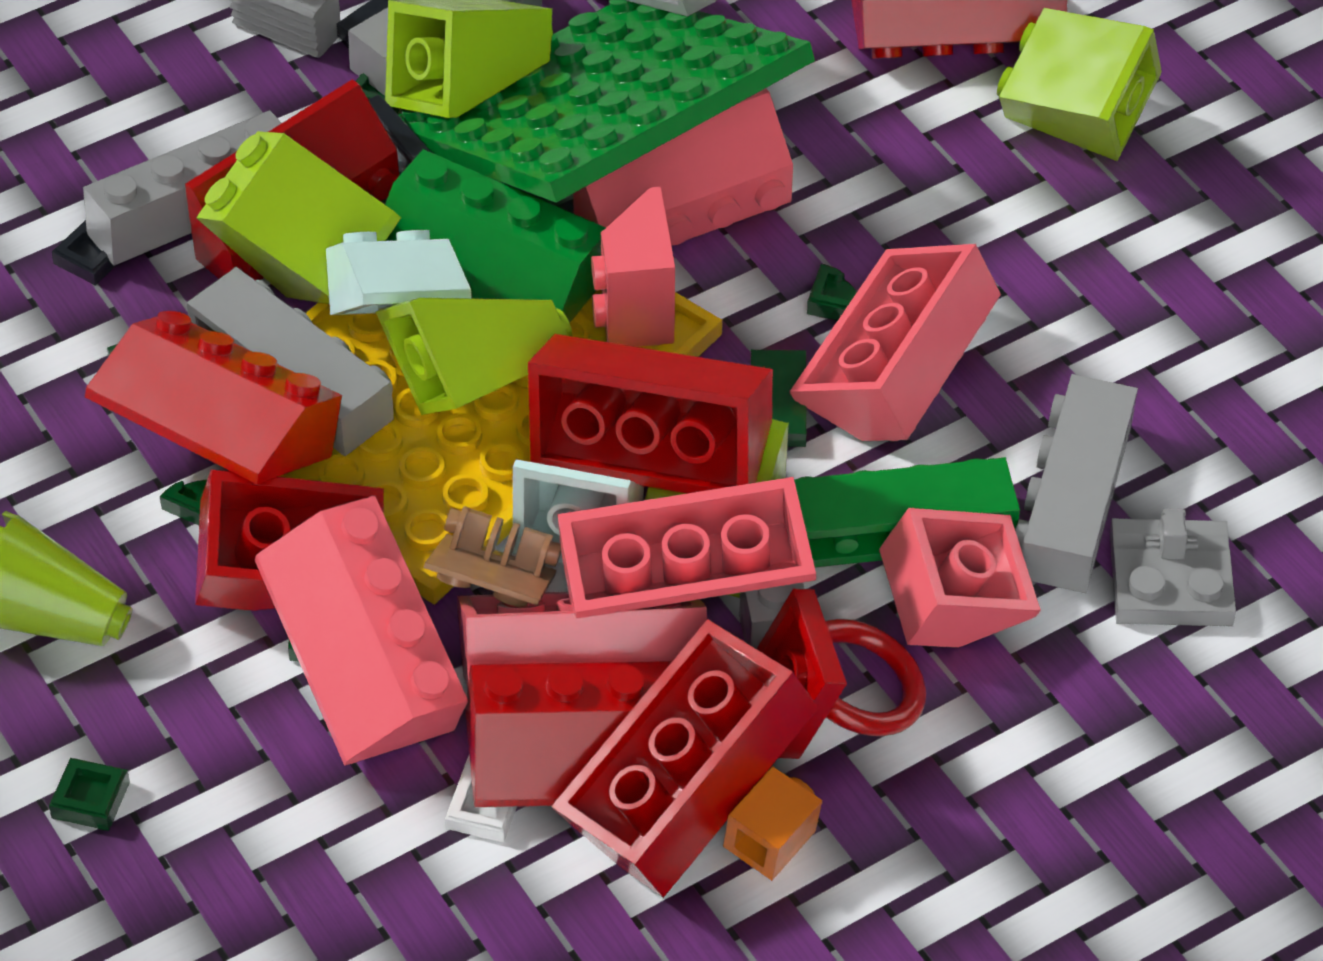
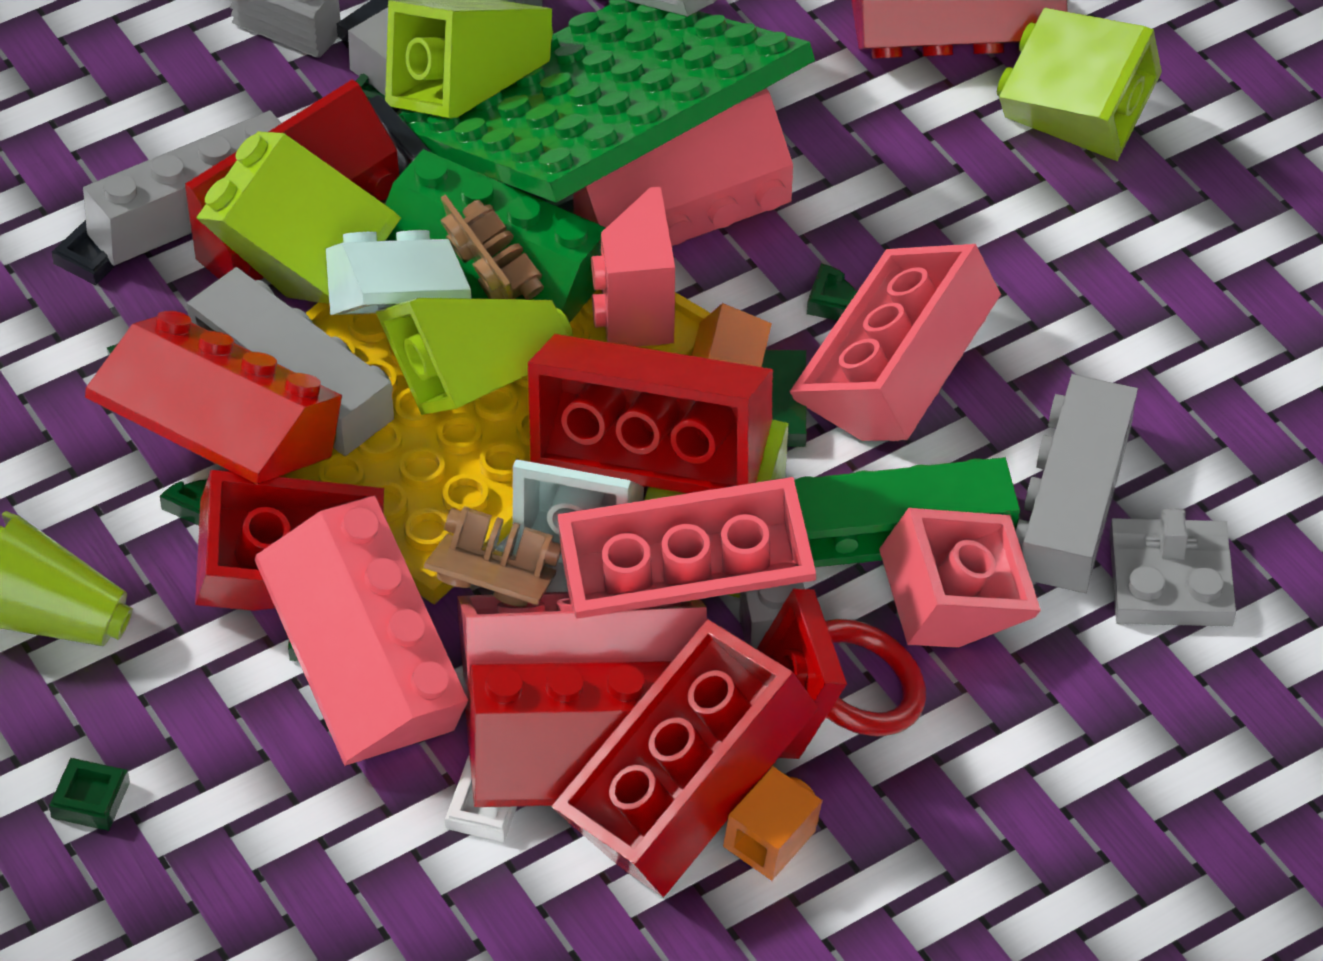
none -> medium nougat hinge [441,194,544,300]
none -> orange brick [692,303,772,367]

